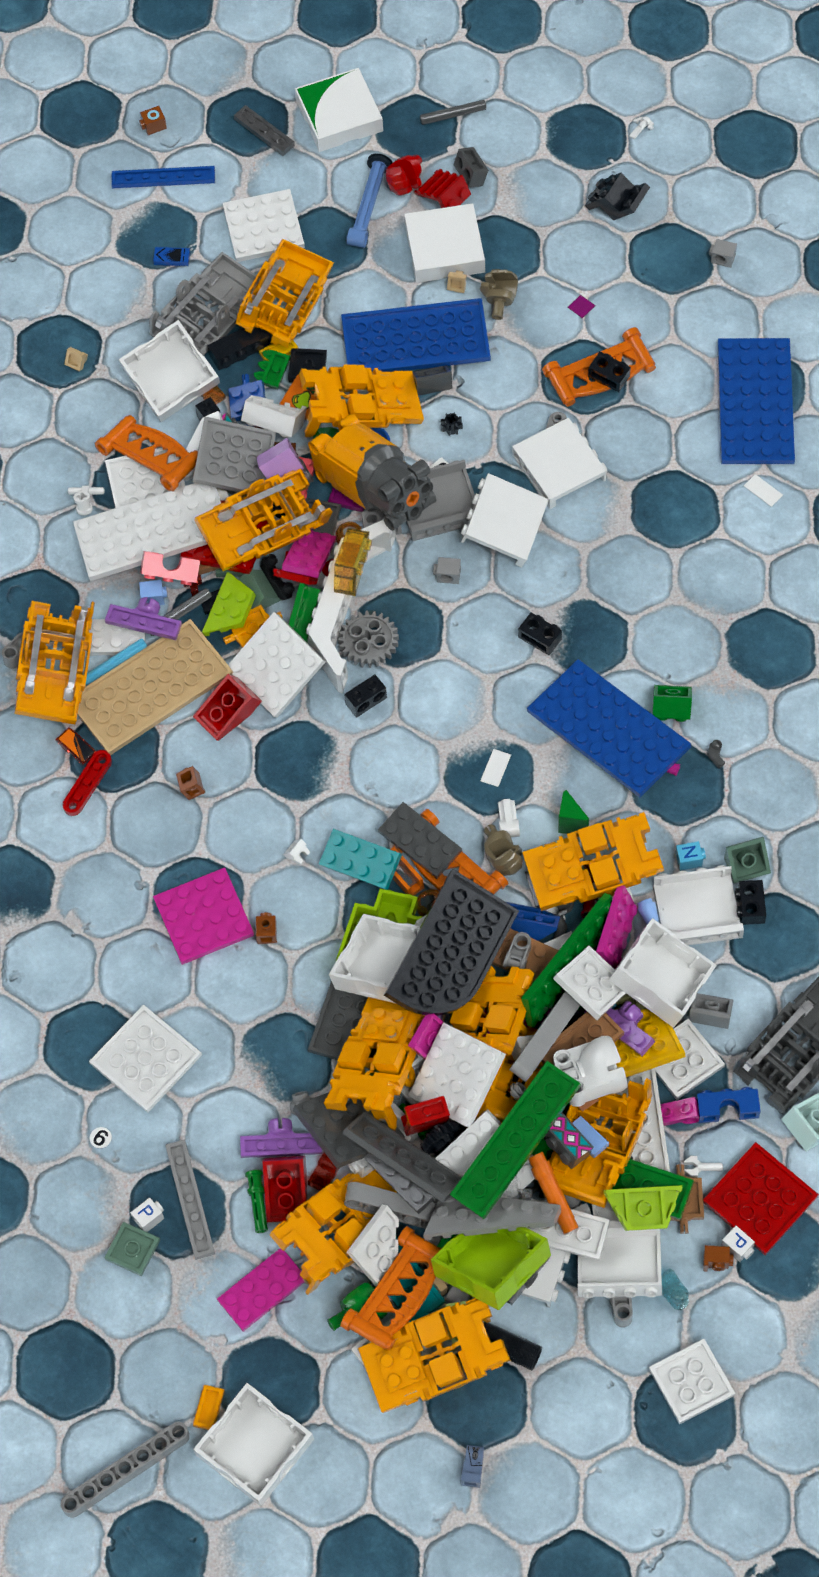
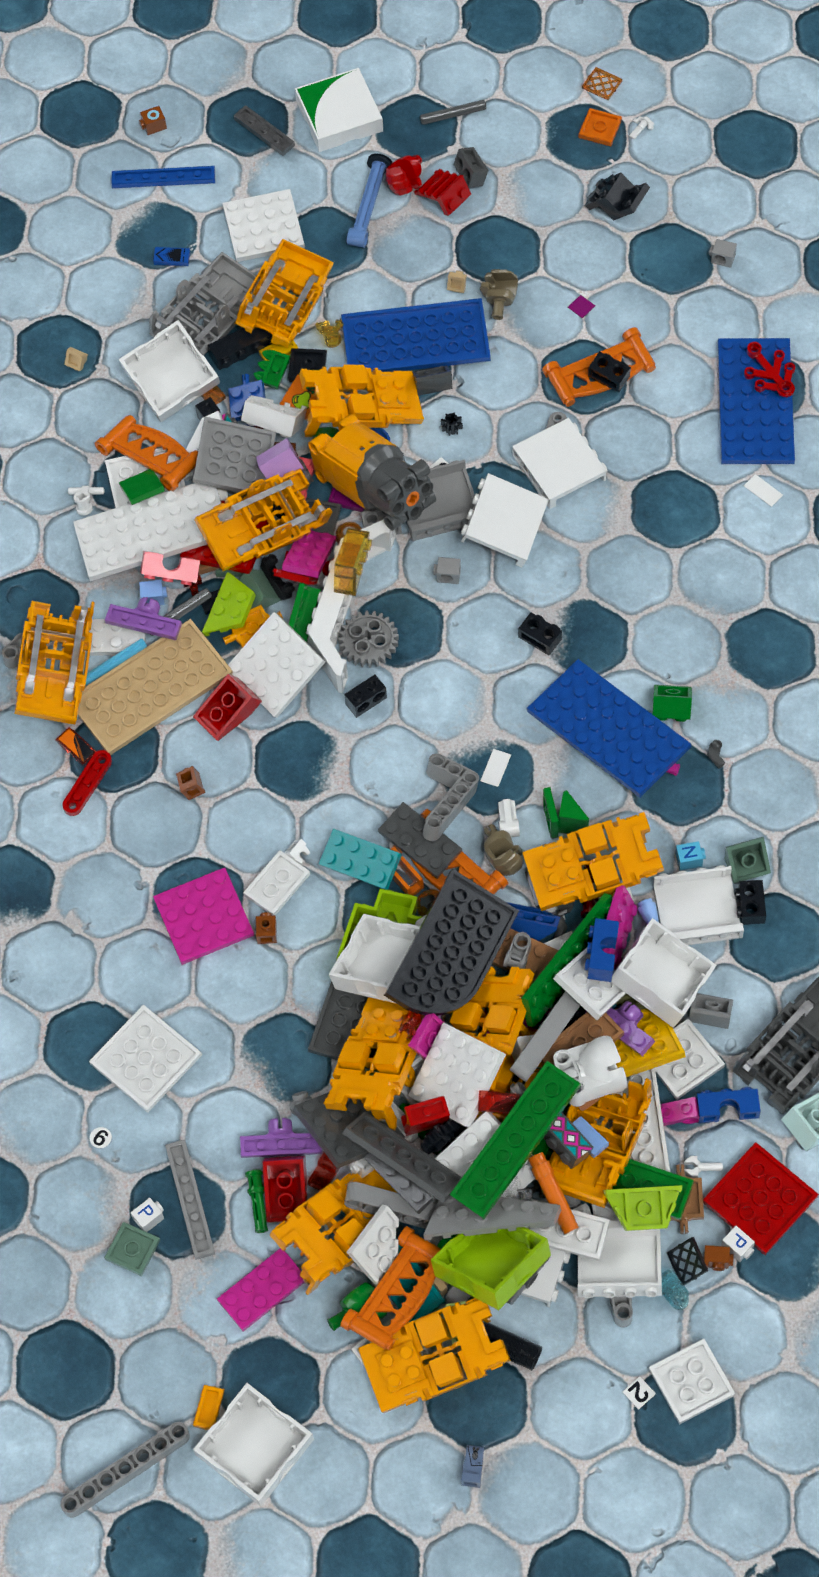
white tile [404,203,485,283] -> none
none -> green tile [119,469,165,505]
none -> white plate [243,850,310,916]
none -> clear yellow piece [315,319,344,348]
none -> clear red plate [398,1011,422,1040]
none -> light grey beam [422,754,479,841]
none -> clear red slope [478,1090,520,1115]
none -> green tile [543,787,559,839]
none -> orange tile [578,108,622,147]
none -> clear orange window [582,67,623,100]
none -> blue arch [584,918,619,982]
none -> white sticker [623,1376,656,1409]
none -> black window [667,1237,708,1286]
none -> red plant [744,342,795,397]

